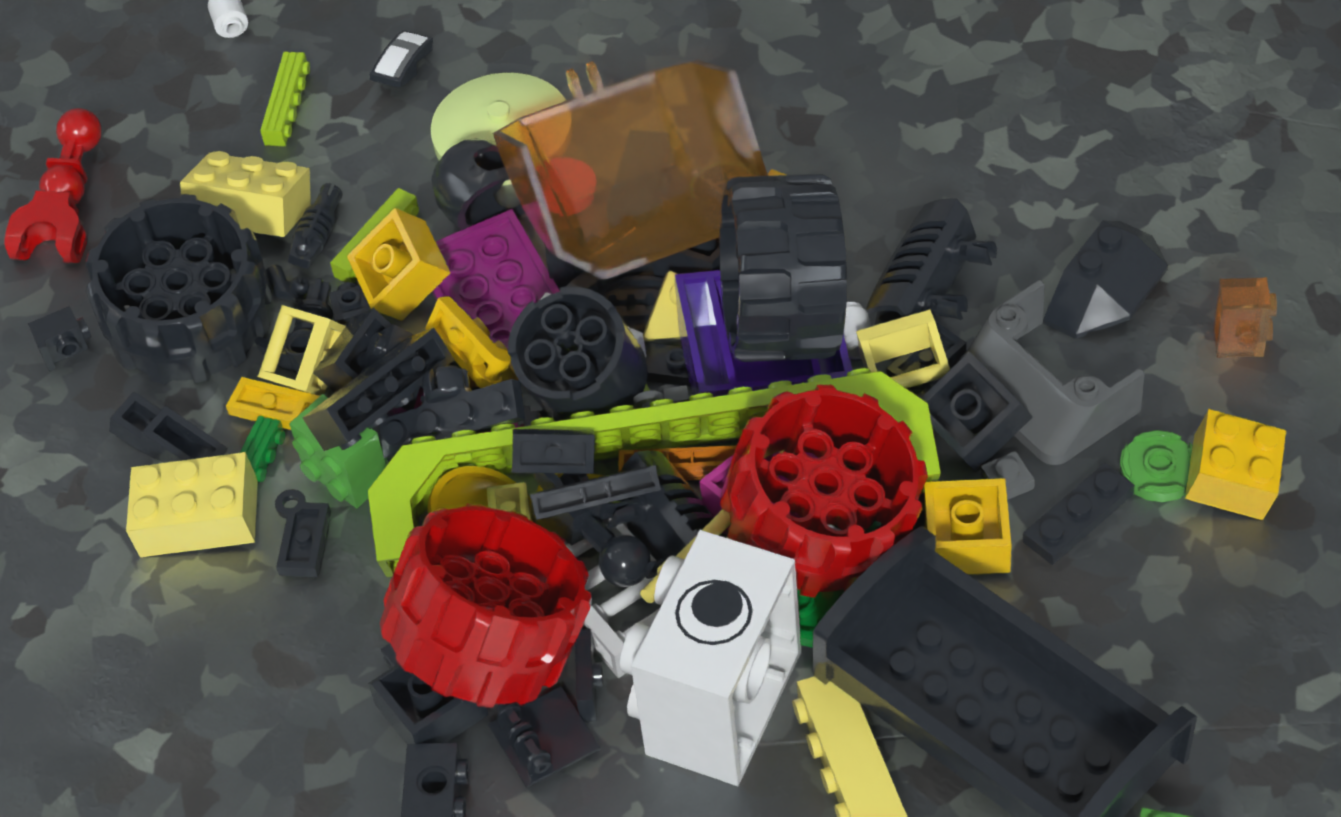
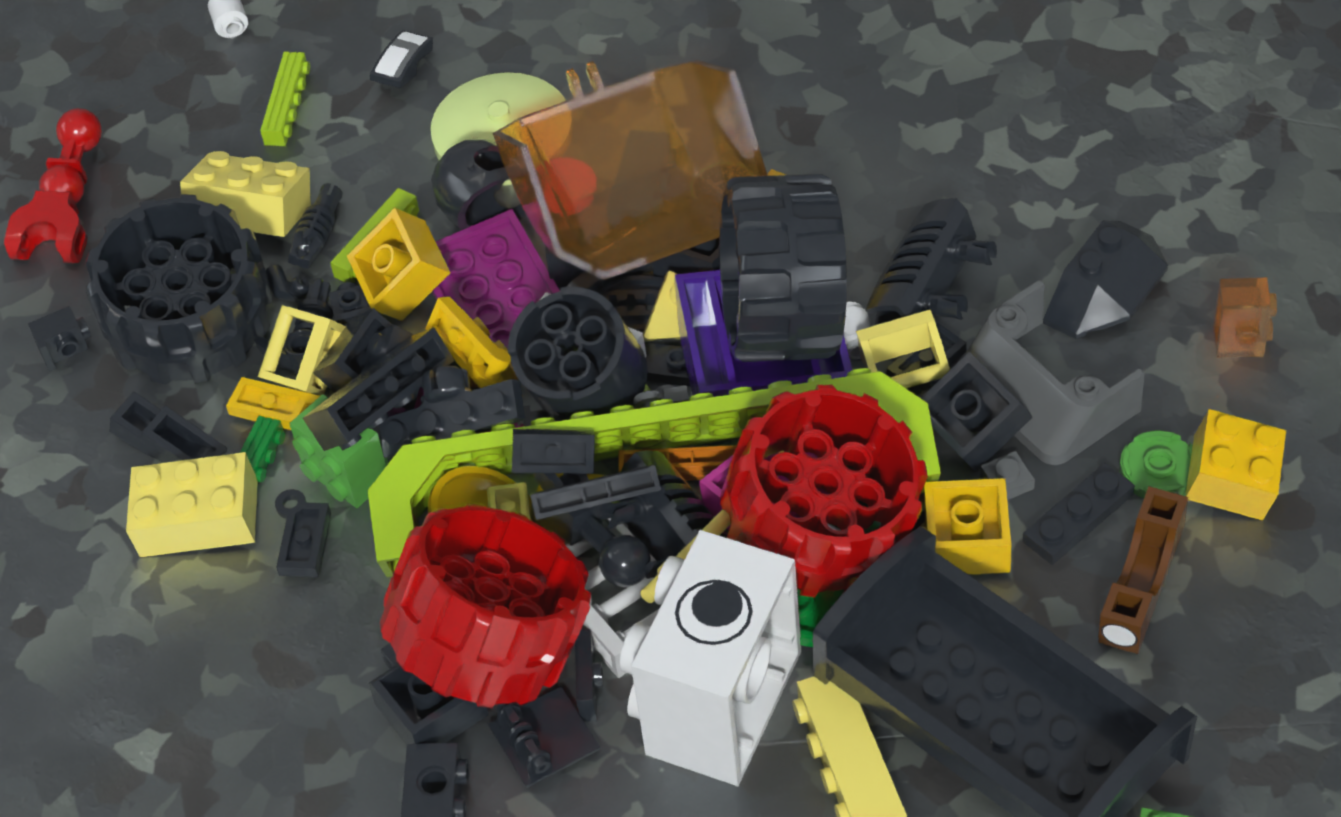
none -> reddish brown arch [1098,486,1188,654]

